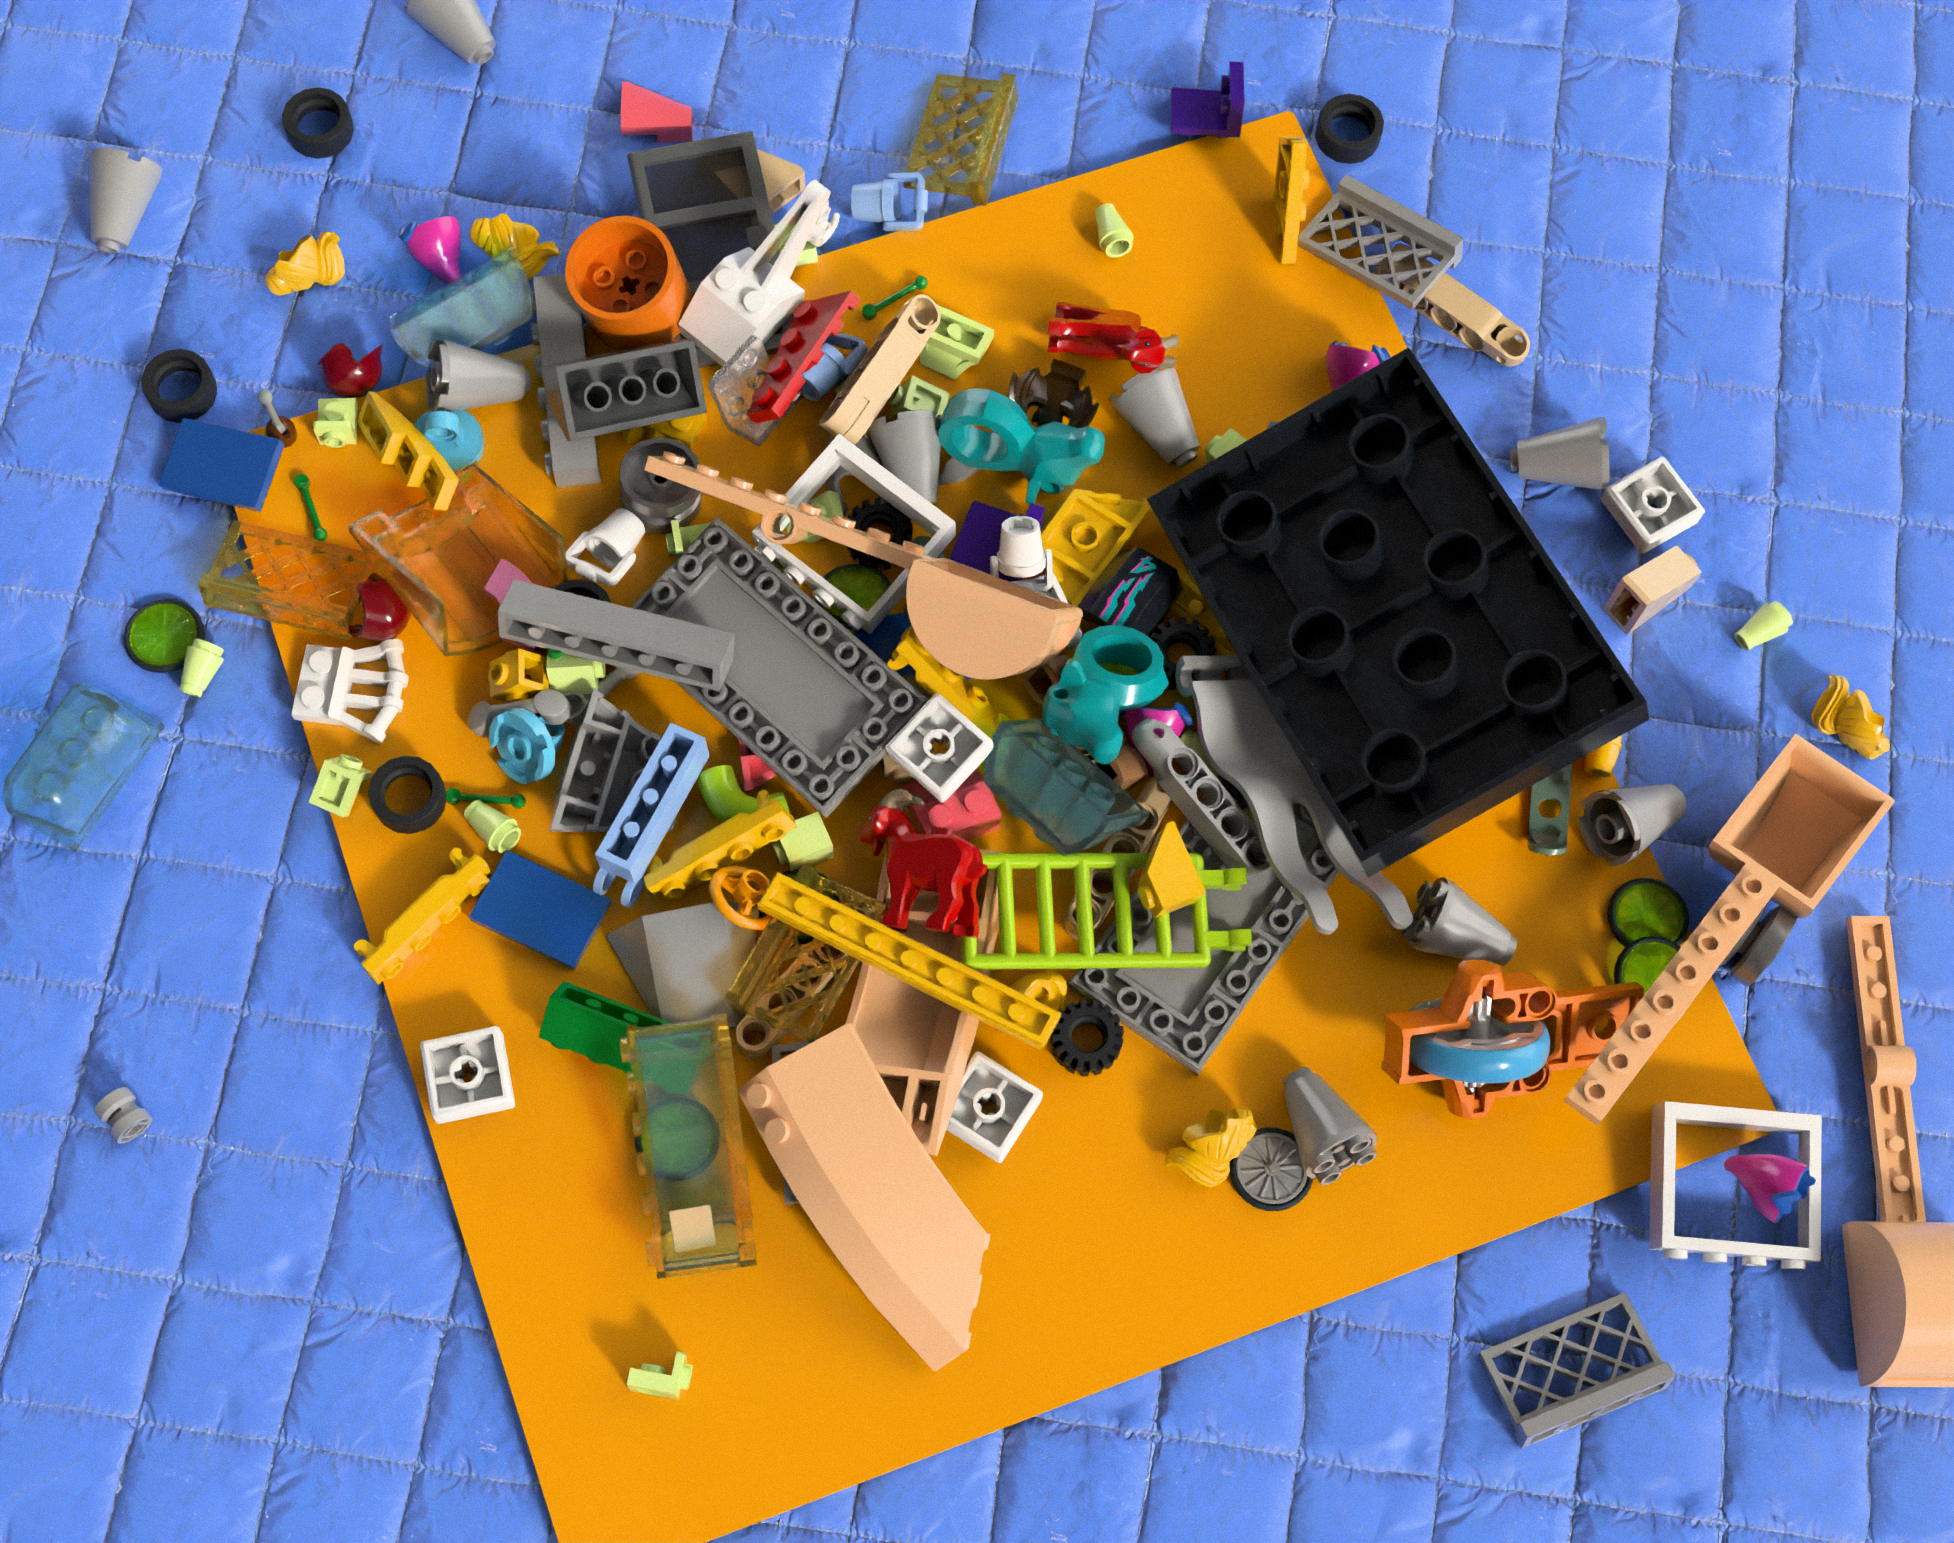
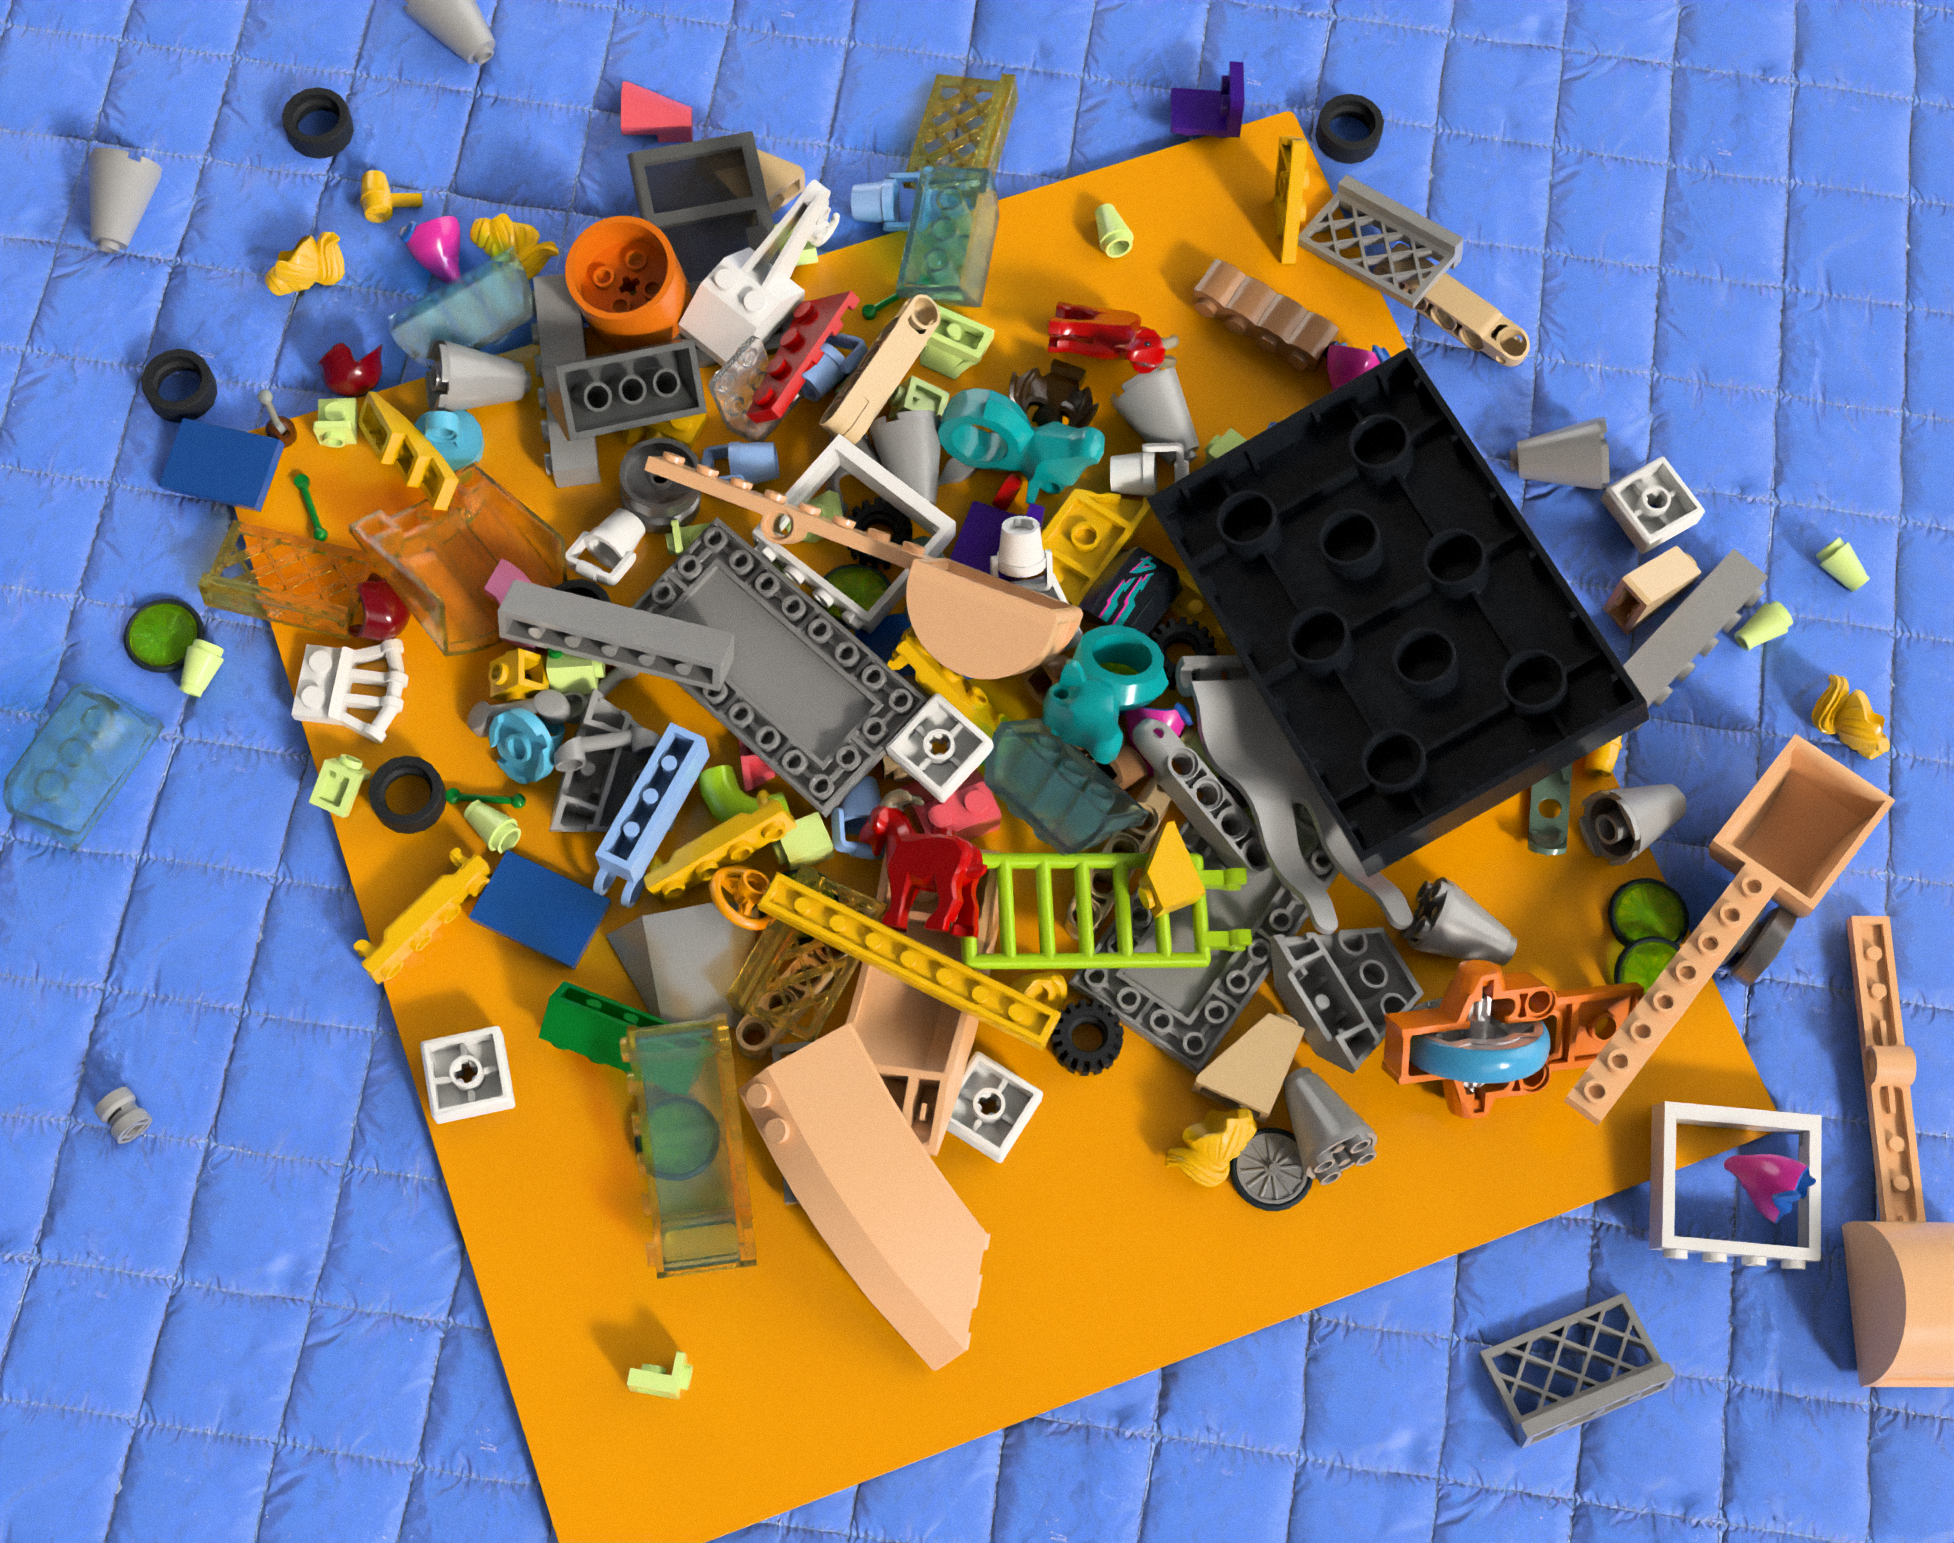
tan tile [669,1204,716,1253] -> none
none -> yellow piece [360,170,423,224]
none -> light grey bar [554,727,661,772]
none -> light blue piece [700,441,780,485]
none -> light blue piece [831,775,886,860]
none -> clear light blue windscreen [896,167,999,307]
none -> red tile [992,473,1023,511]
none -> white piece [1110,442,1189,498]
none -> medium nougat brick [1191,259,1339,373]
none -> tan slope [1191,1013,1305,1123]
none -> light grey wedge [1270,927,1424,1074]
none -> light grey brick [1622,548,1768,736]
none -> yellowish green cone [1815,537,1870,592]

